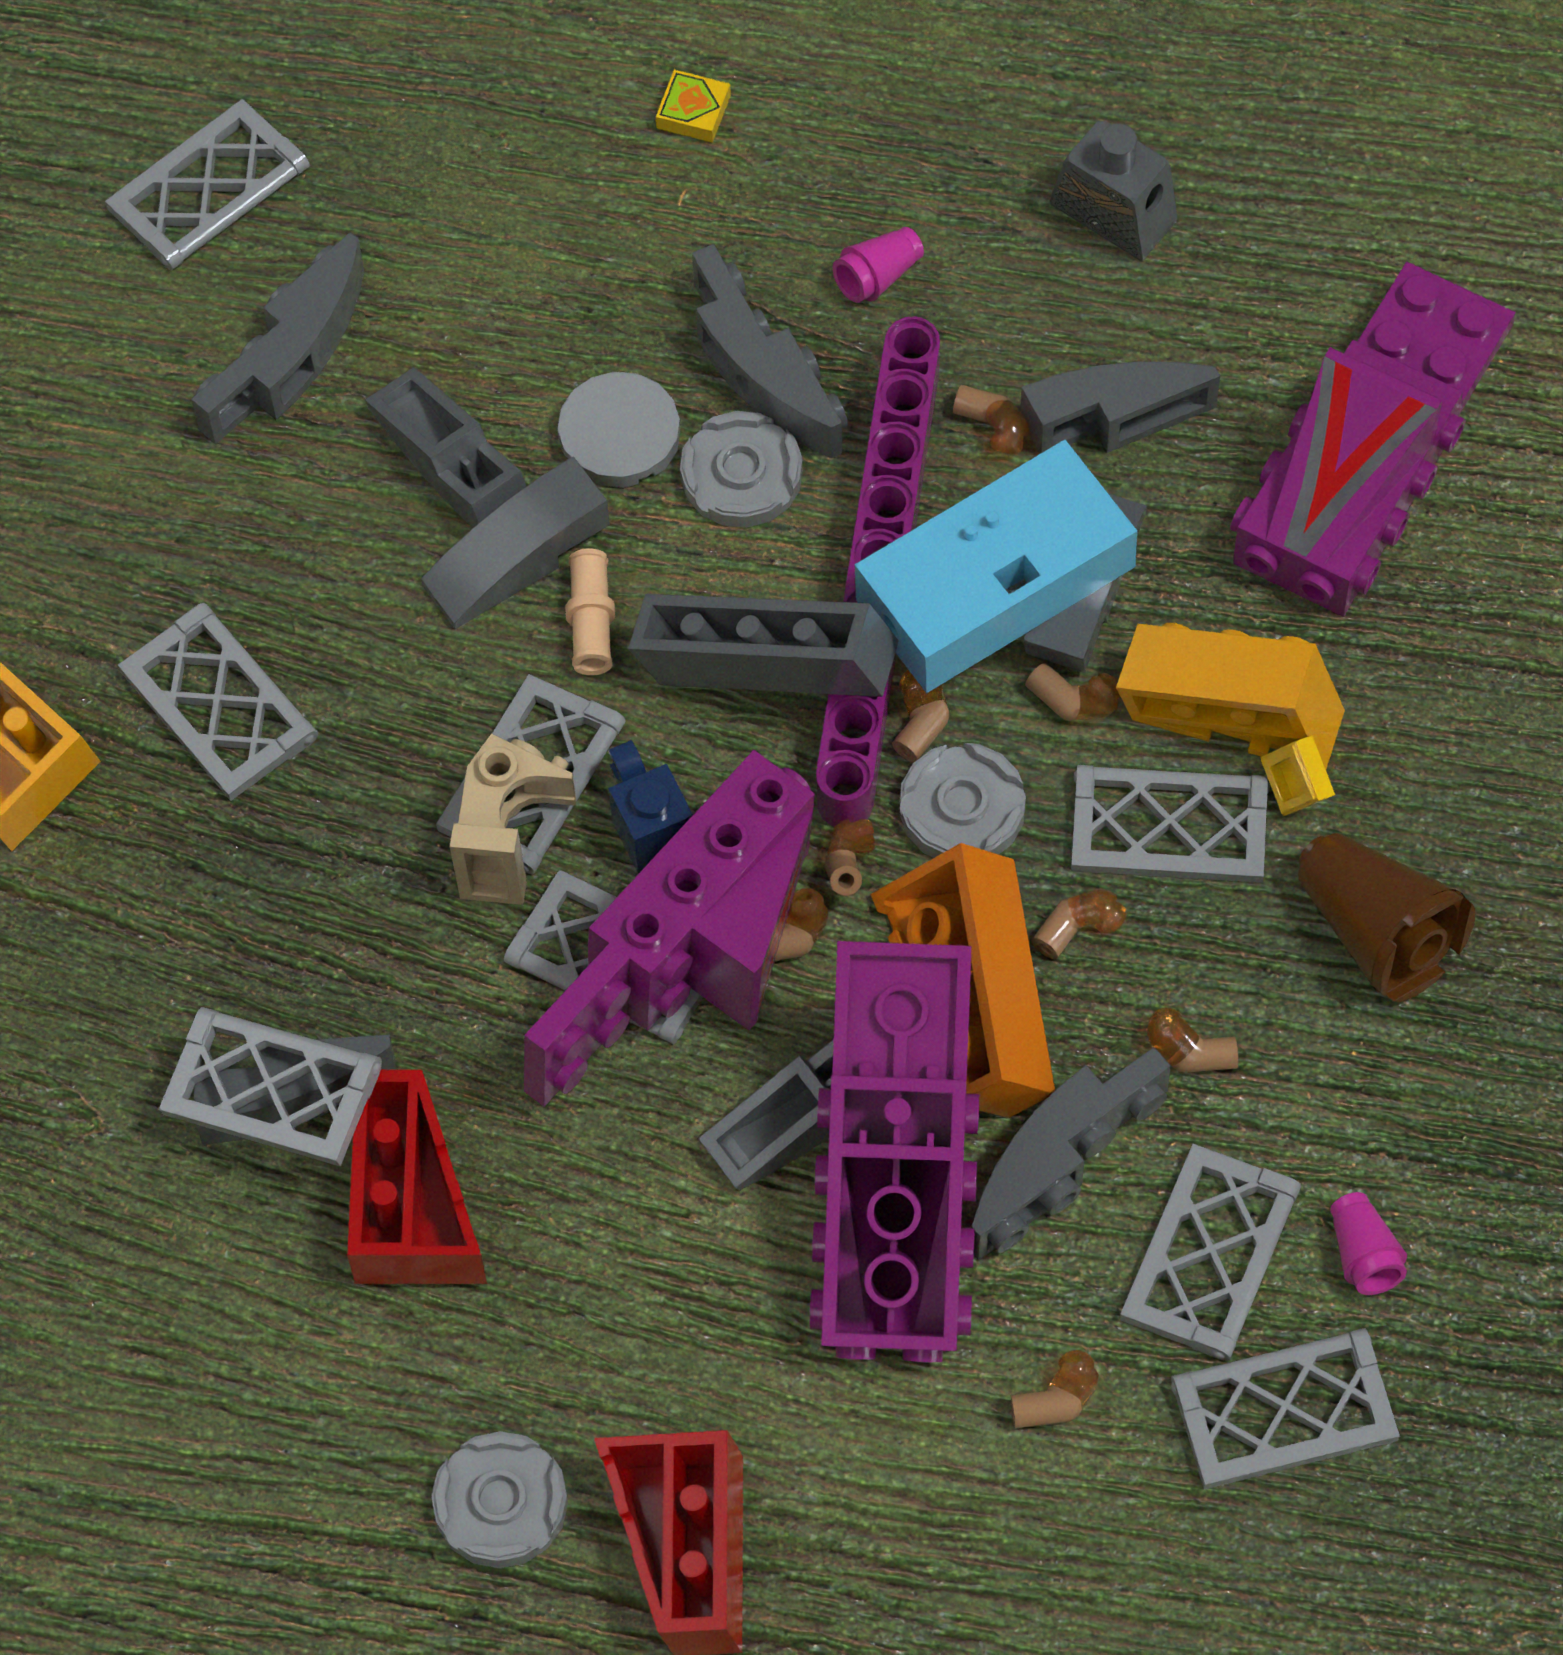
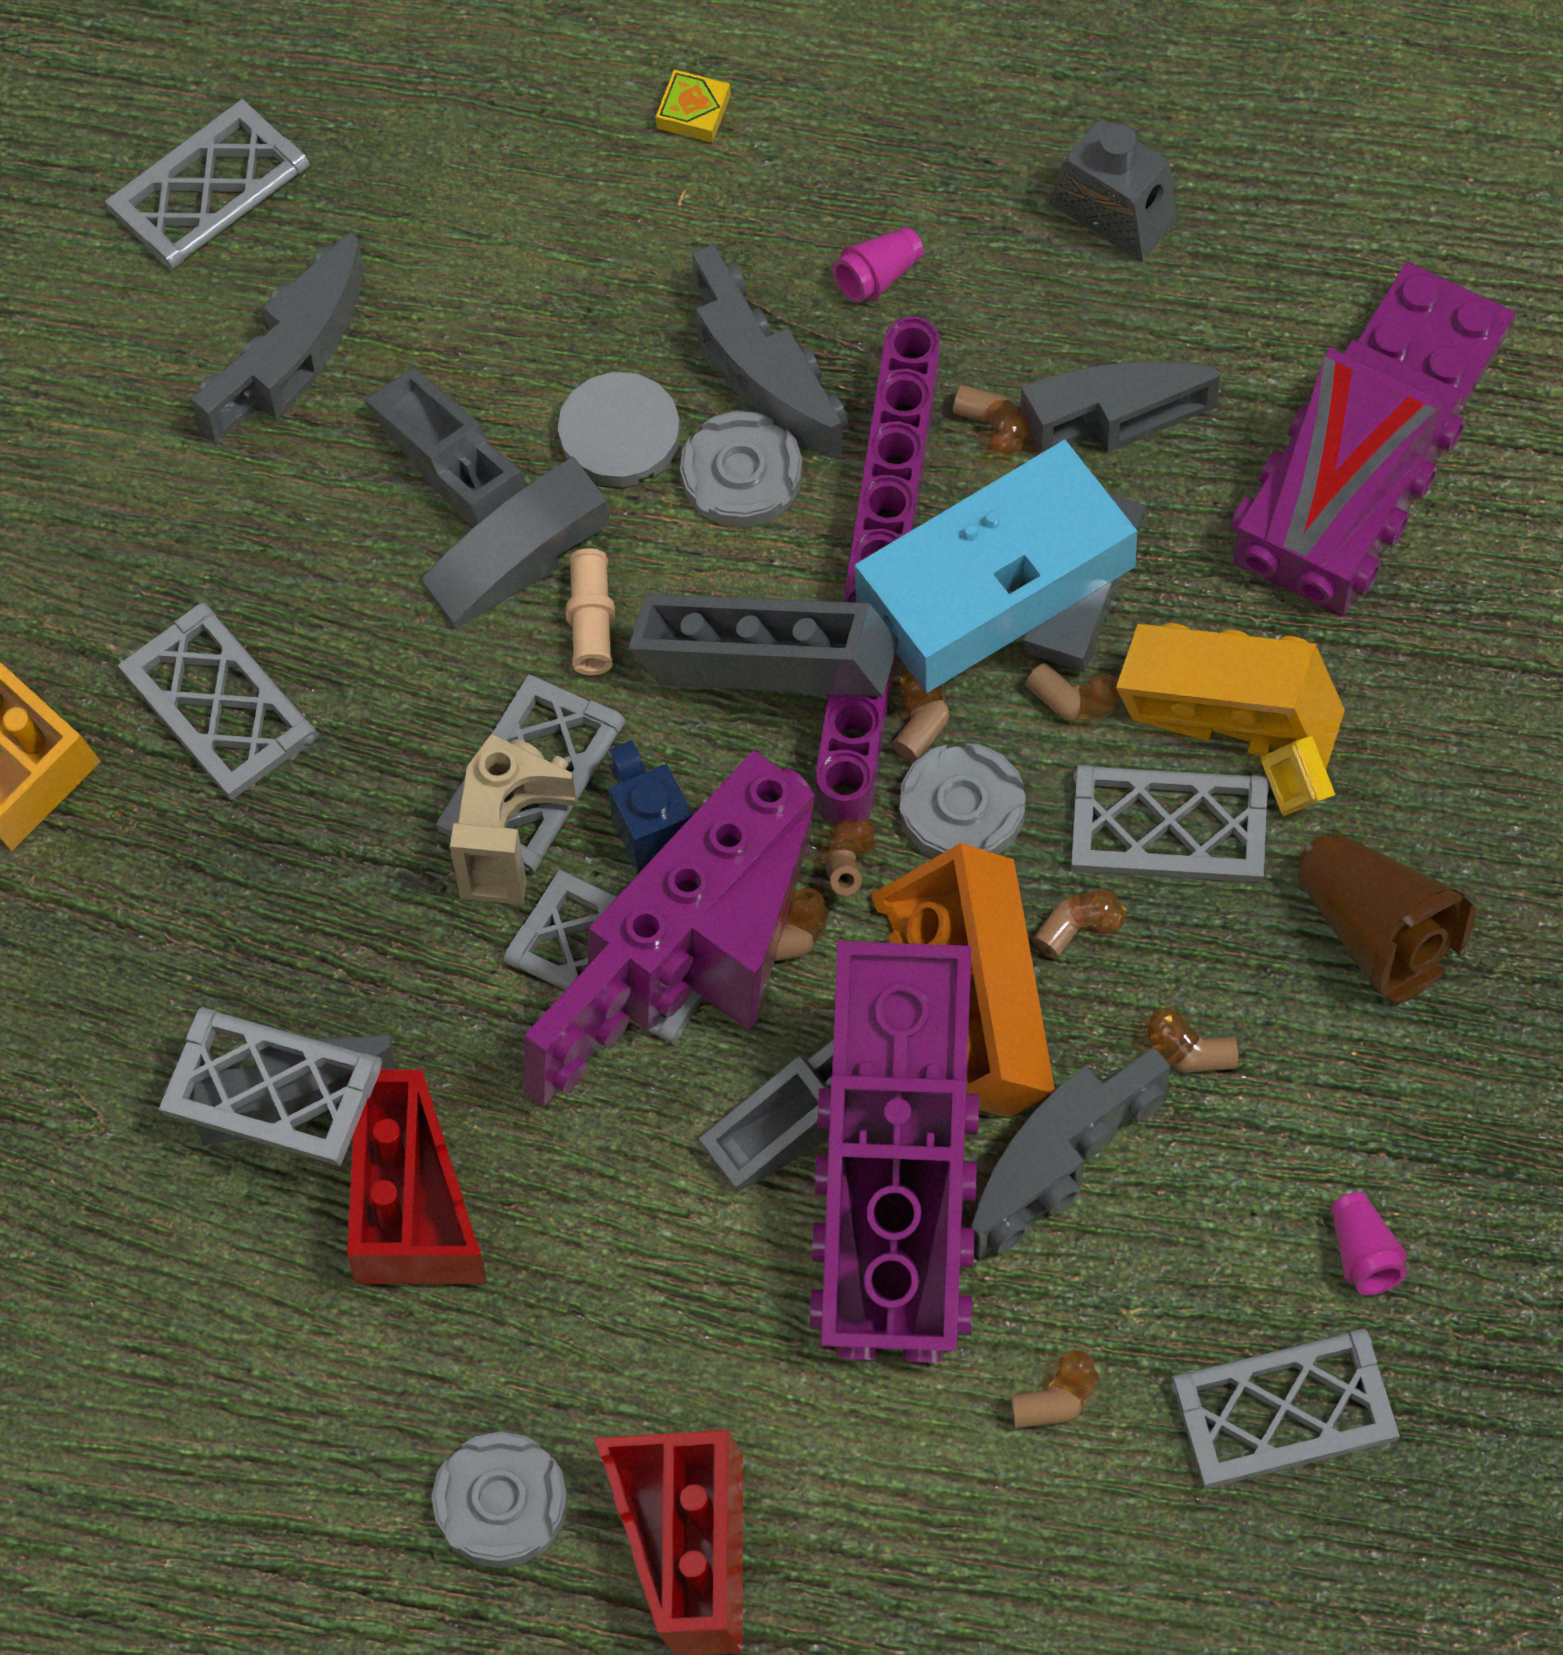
light grey window [1120,1144,1301,1361] -> none

